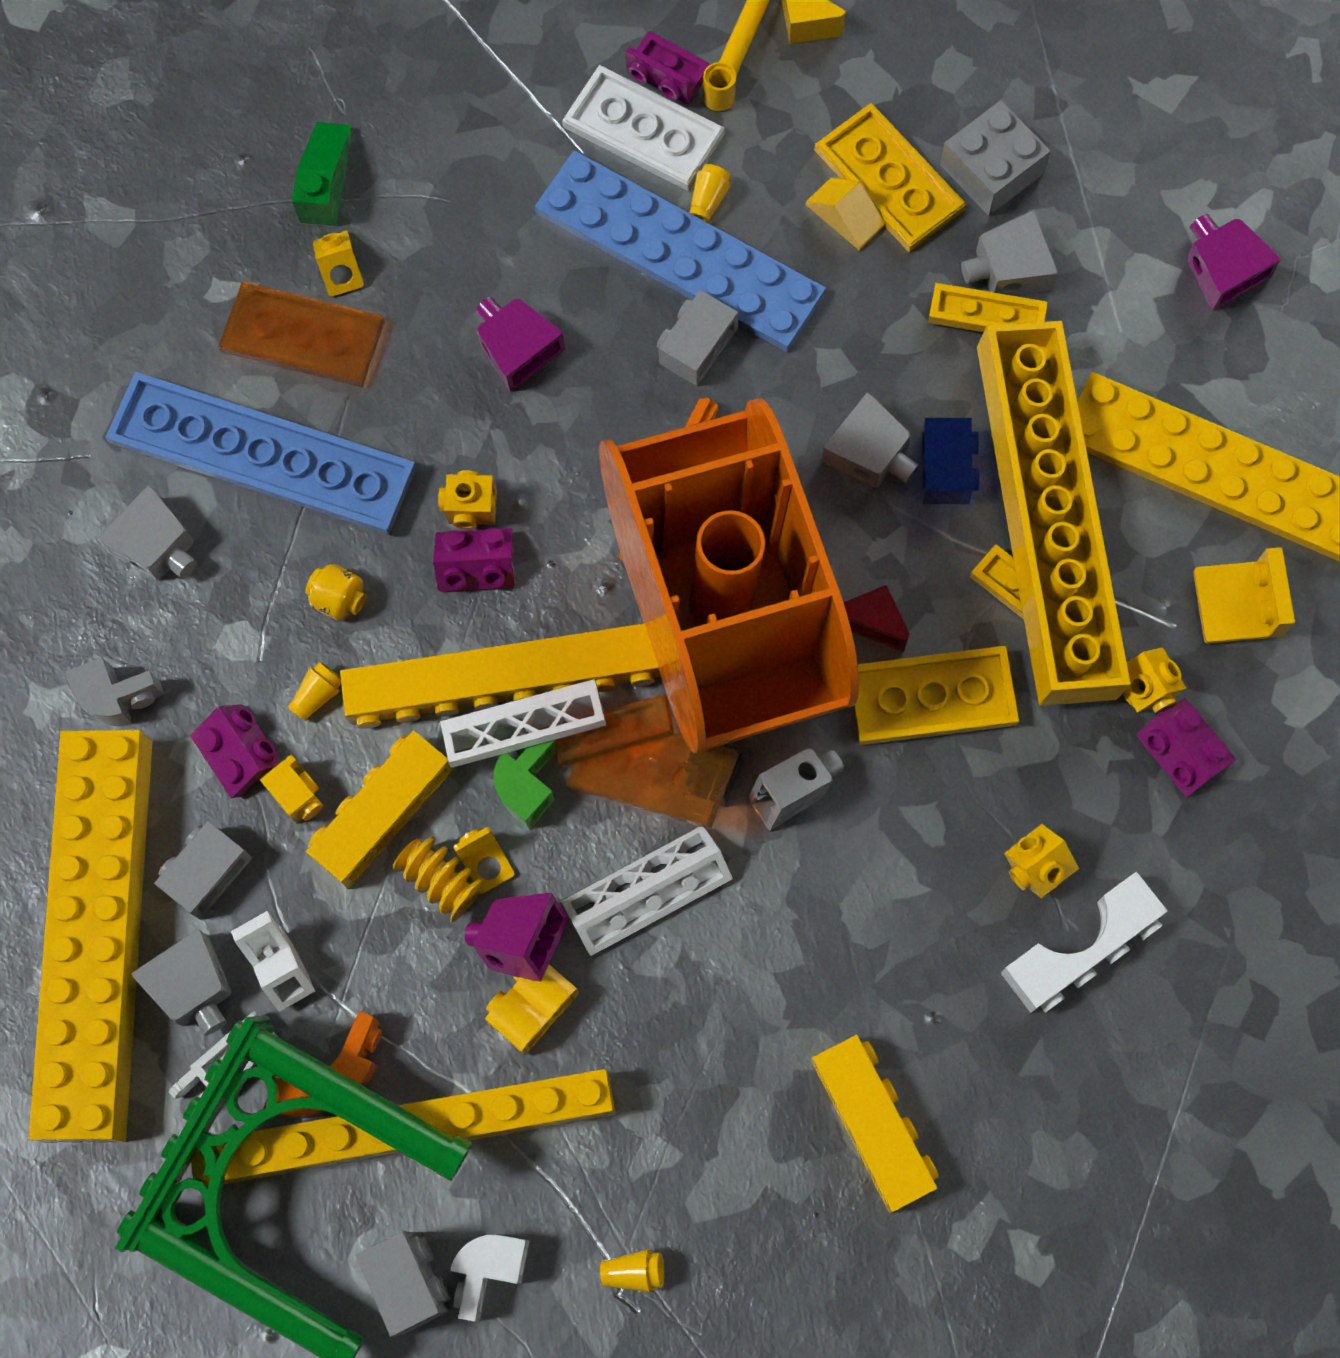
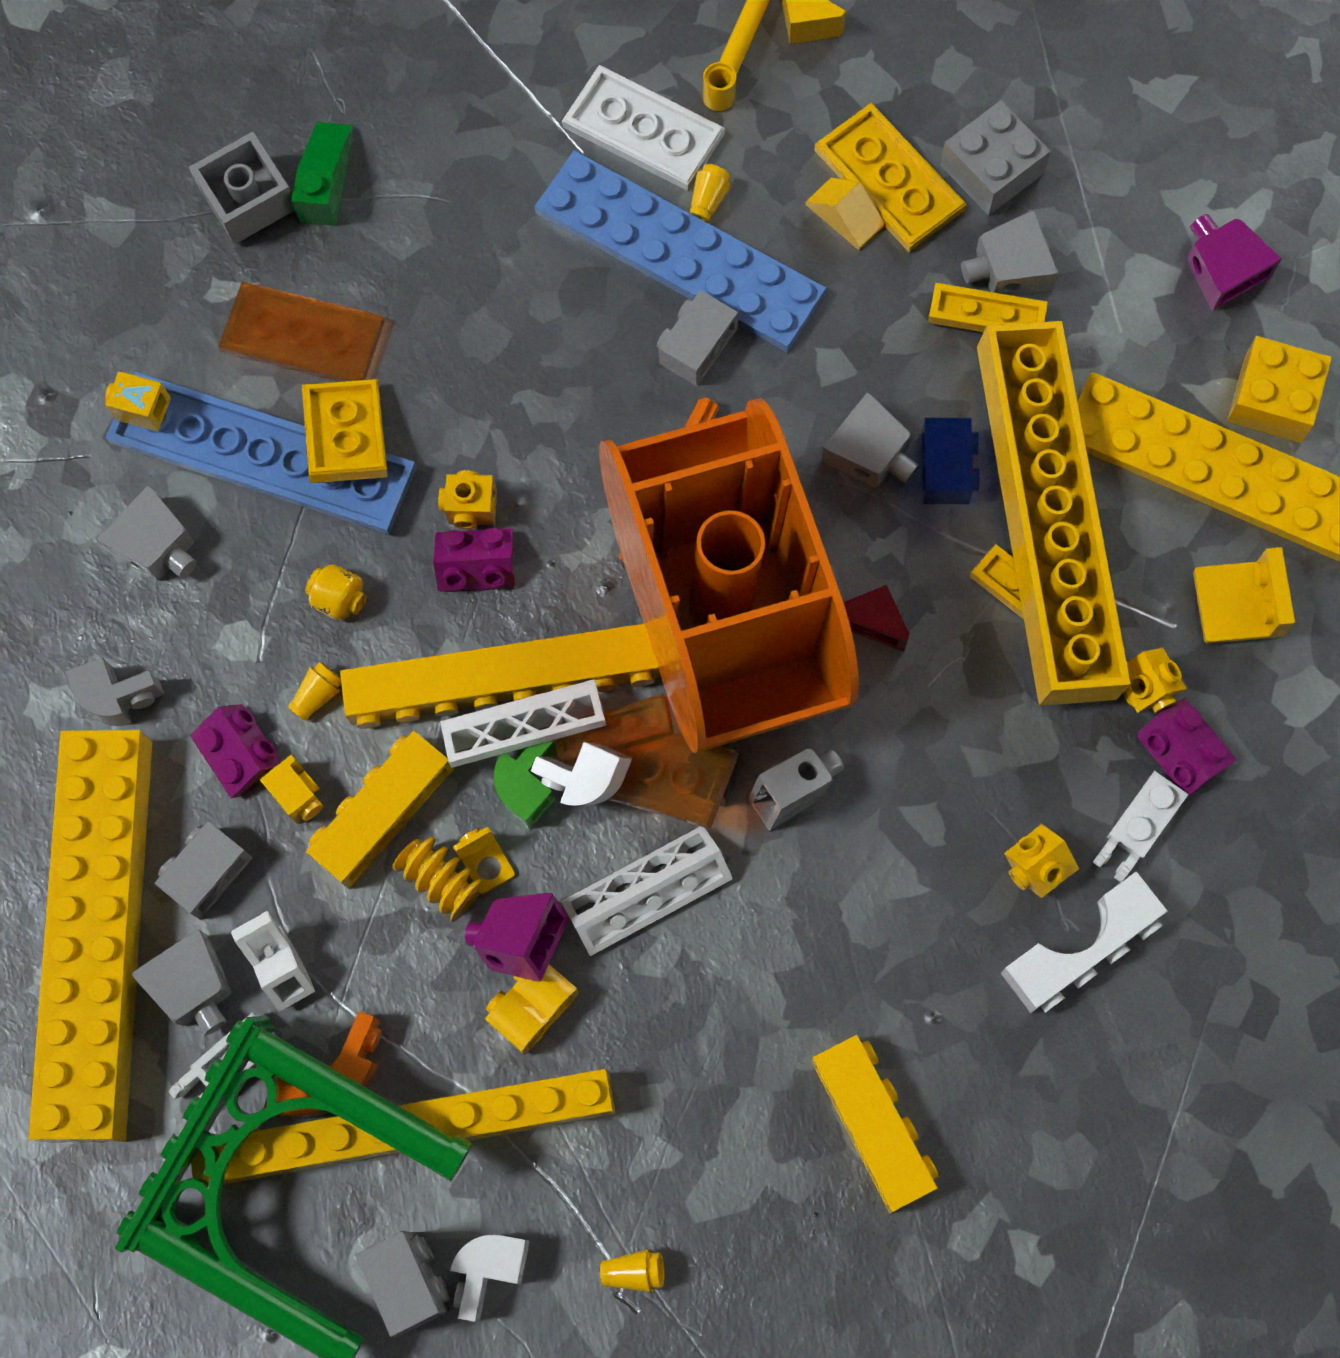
yellow bracket [313,231,364,297] -> none
magenta torso [476,297,565,392] -> none
magenta bracket [625,31,711,105] -> none
yellow plate [853,646,1019,746] -> none
none -> yellow brick [105,371,171,432]
none -> light grey brick [188,131,295,245]
none -> yellow tile [302,379,388,483]
none -> white brick [531,742,632,806]
none -> white hinge [1093,771,1188,882]
none -> yellow brick [1227,336,1332,443]

